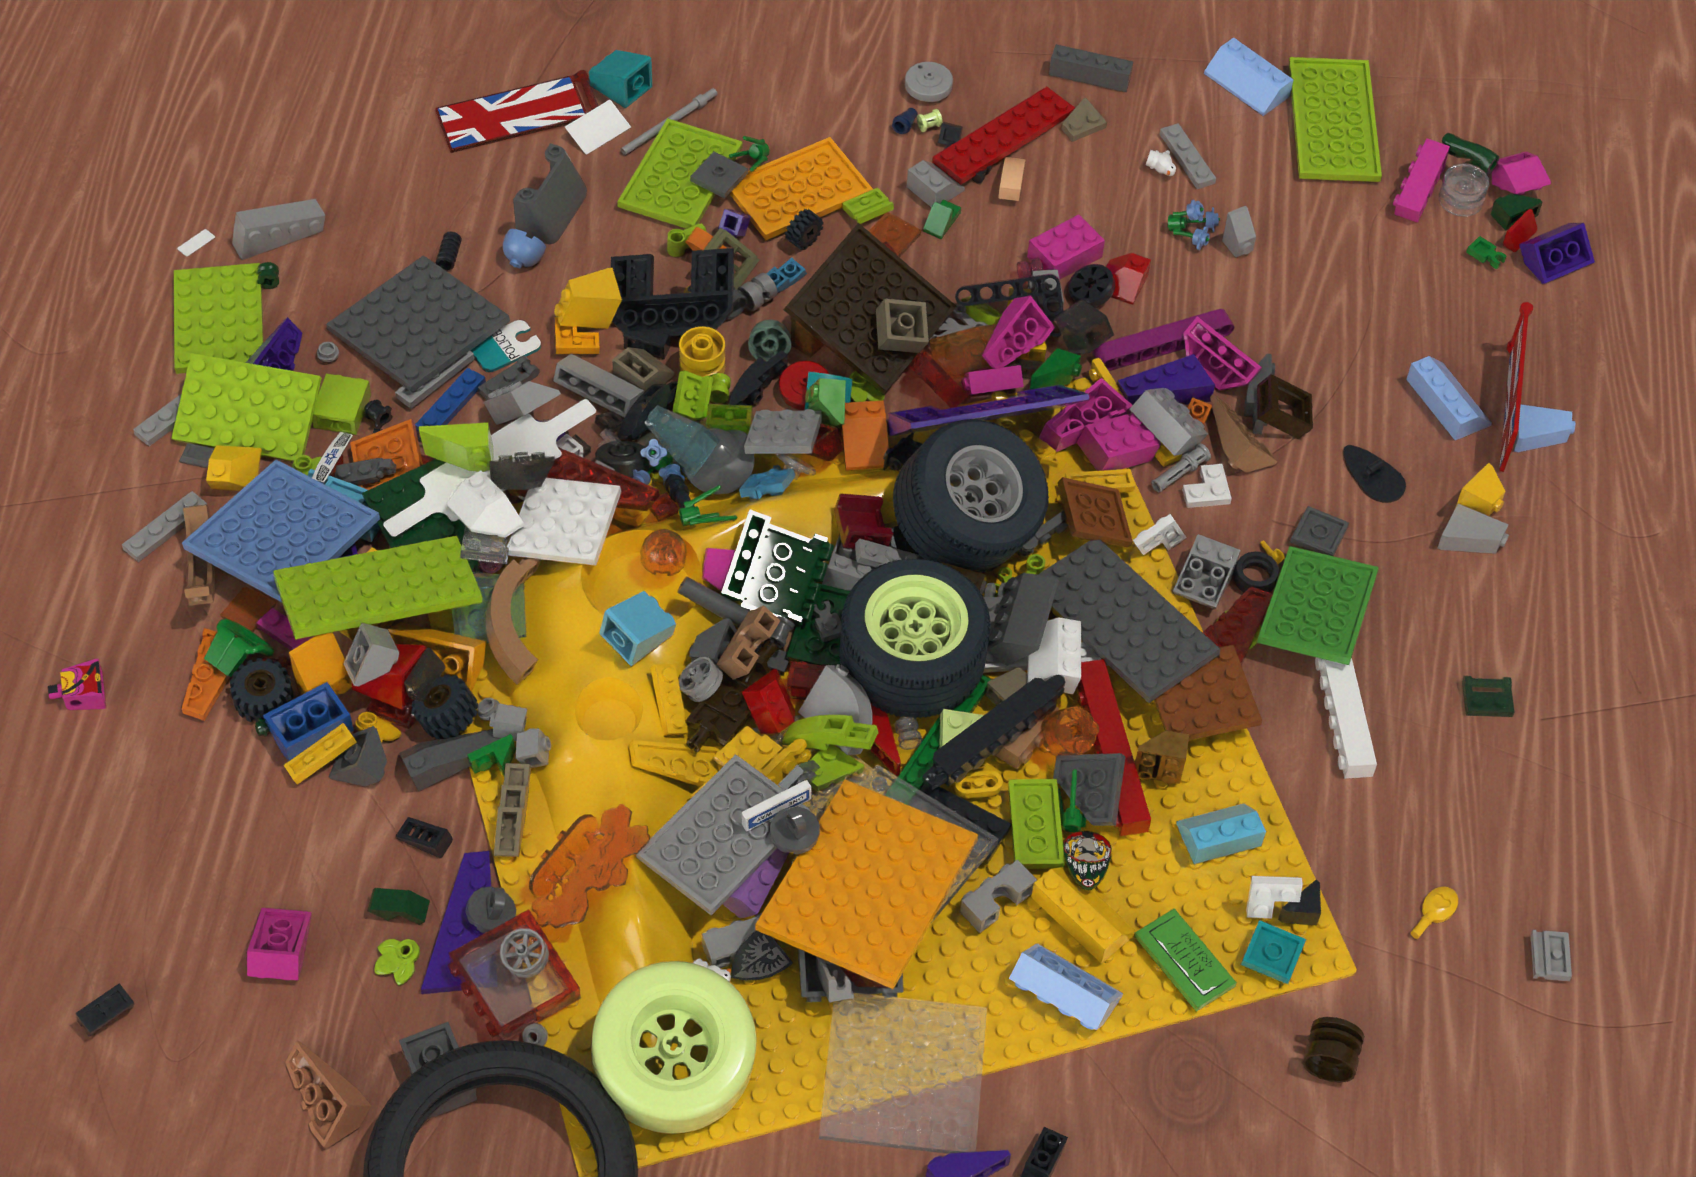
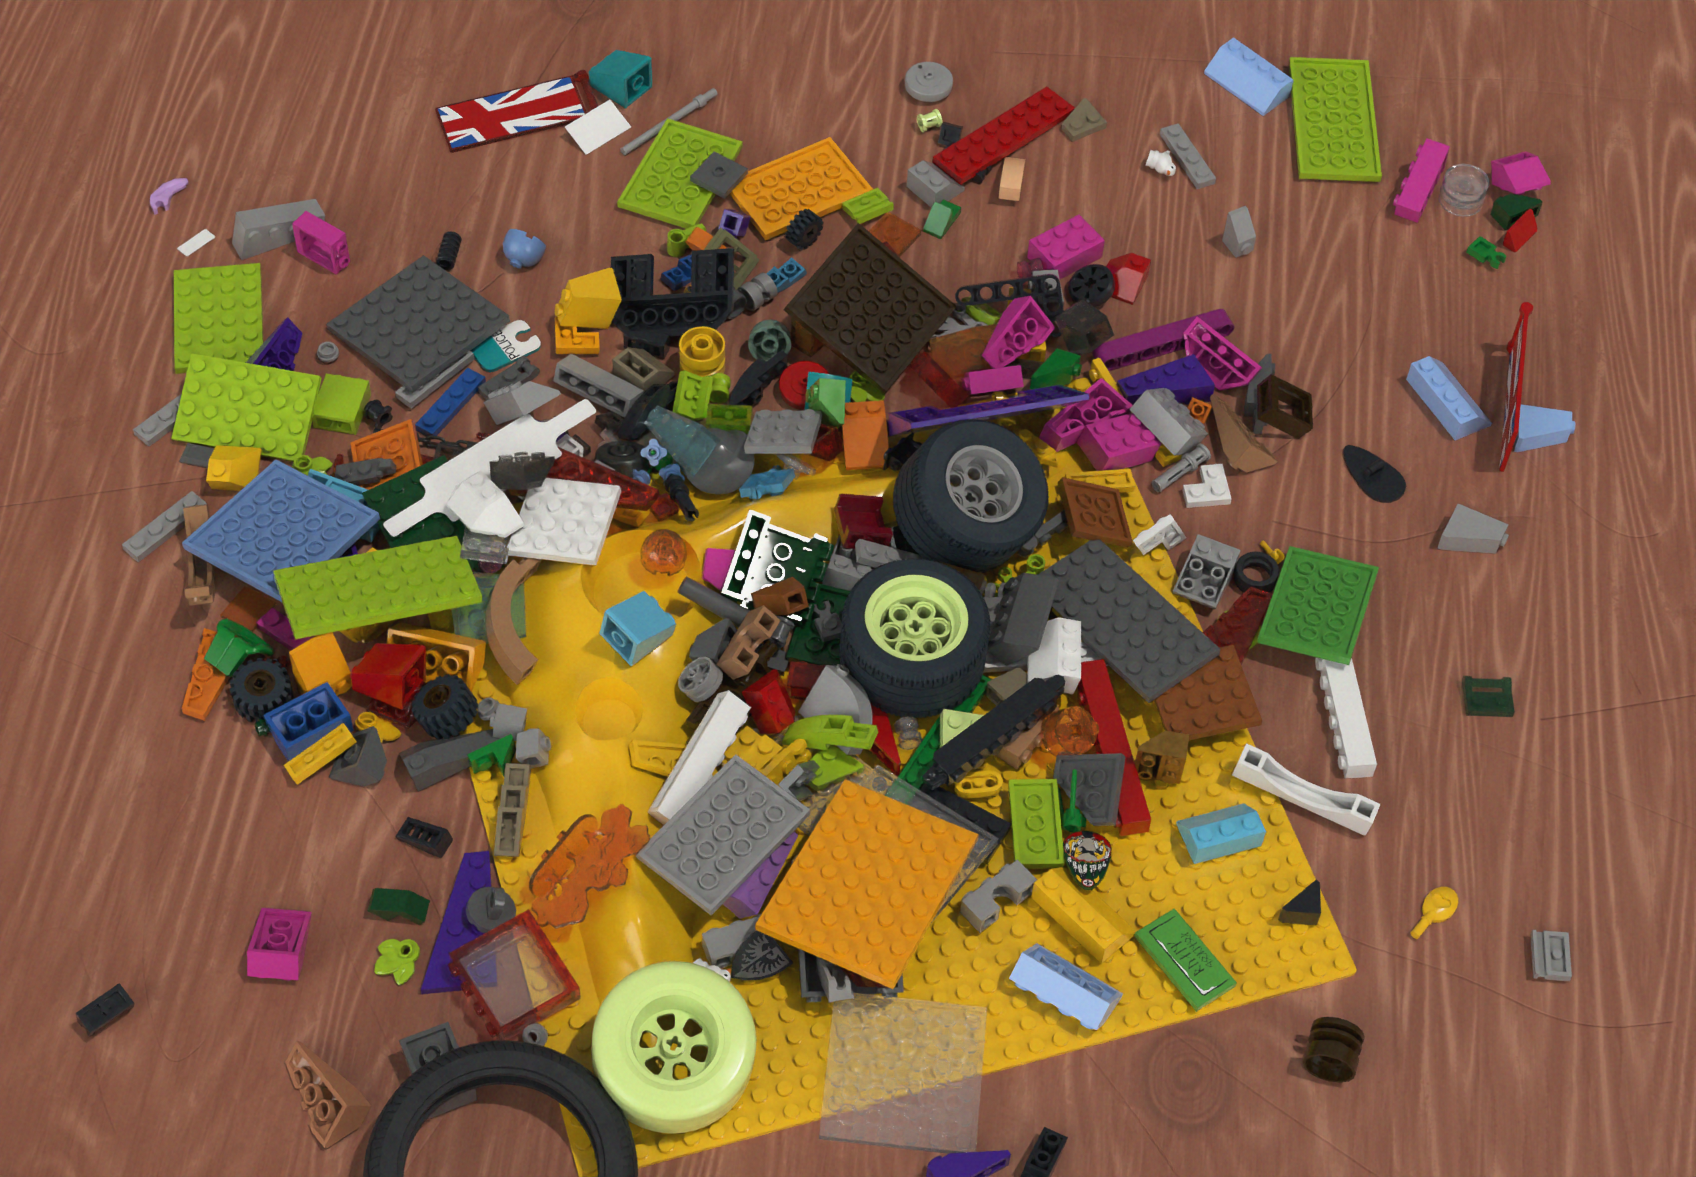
torso [48,659,106,710] -> none
dark green wheel [257,262,279,289] -> none
white sticker [312,432,353,483] -> none
light grey slope [343,623,399,686] -> none
clear smoke slope [404,647,445,702] -> none
lime slope [419,422,494,472] -> none
light grey wheel [500,928,549,978] -> none
dark grey windscreen [513,143,587,244] -> none
yellow plate [650,664,689,736] -> none
green plant [679,485,737,526] -> none
green plant [729,136,770,172] -> none
white tile [742,780,811,832] -> none
dark grey tile [770,807,820,854] -> none
dark tan brick [876,299,929,353] -> none
dark blue cone [892,108,918,134] -> none
dark grey brick [1049,44,1133,92] -> none
plant [1168,200,1220,250] -> none
teal plate [1241,920,1306,984] -> none
white plate [1246,876,1303,918] -> none
dark grey plate [1290,506,1349,556] -> none
dark green piece [1442,133,1499,178] -> none
yellow slope [1455,463,1506,516] -> none
dark purple slope [1519,223,1595,284] -> none
none -> lavender piece [150,178,188,215]
none -> dark pink window [292,211,350,275]
none -> white brick [648,691,751,825]
none -> blue slope [660,254,692,291]
none -> dark orange slope [751,577,809,615]
none -> white arch [1232,743,1380,836]

